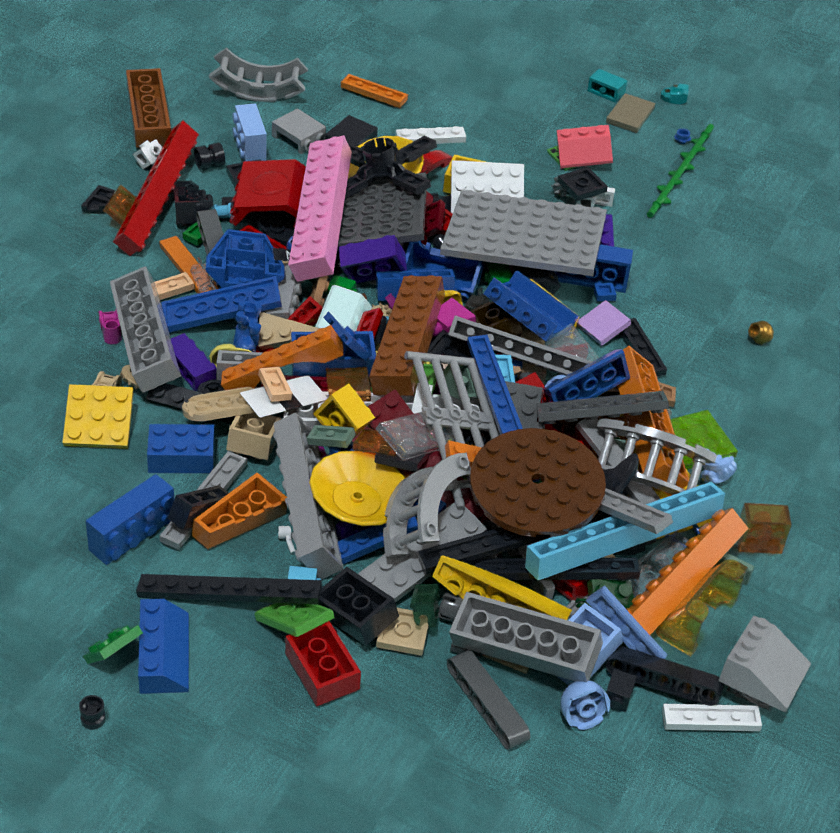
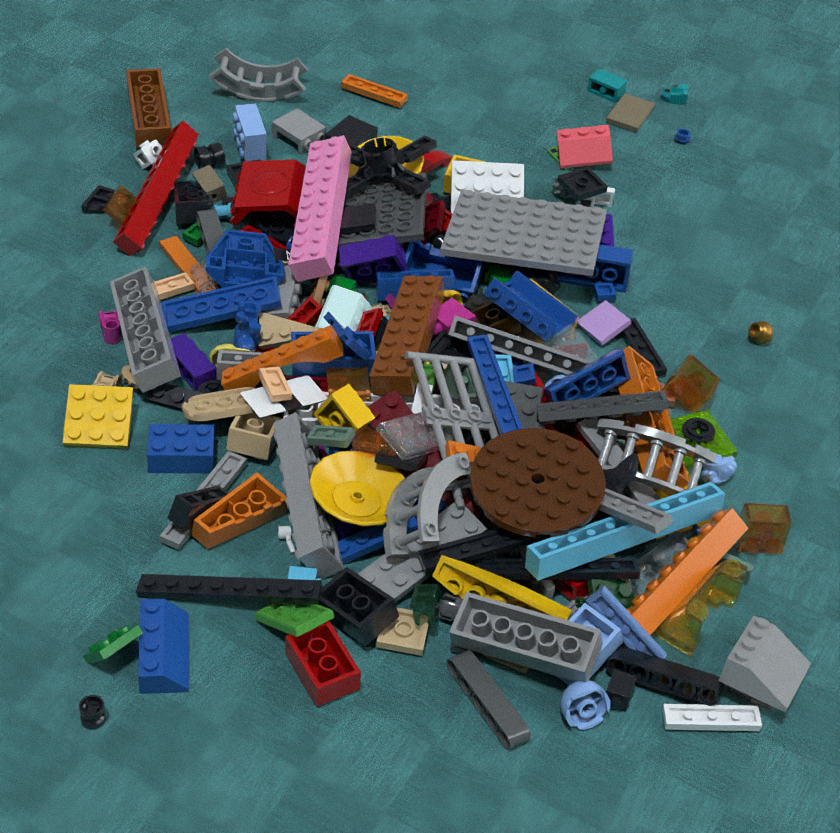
blue brick [86,474,174,565] -> none
white plate [395,126,466,144] -> none
green plant [647,124,714,218] -> none
none -> dark tan hinge [192,165,227,203]
none -> black tile [339,203,376,235]
none -> blue plate [513,363,537,385]
none -> clear orange brick [663,354,721,414]
none -> black gear [681,418,715,445]

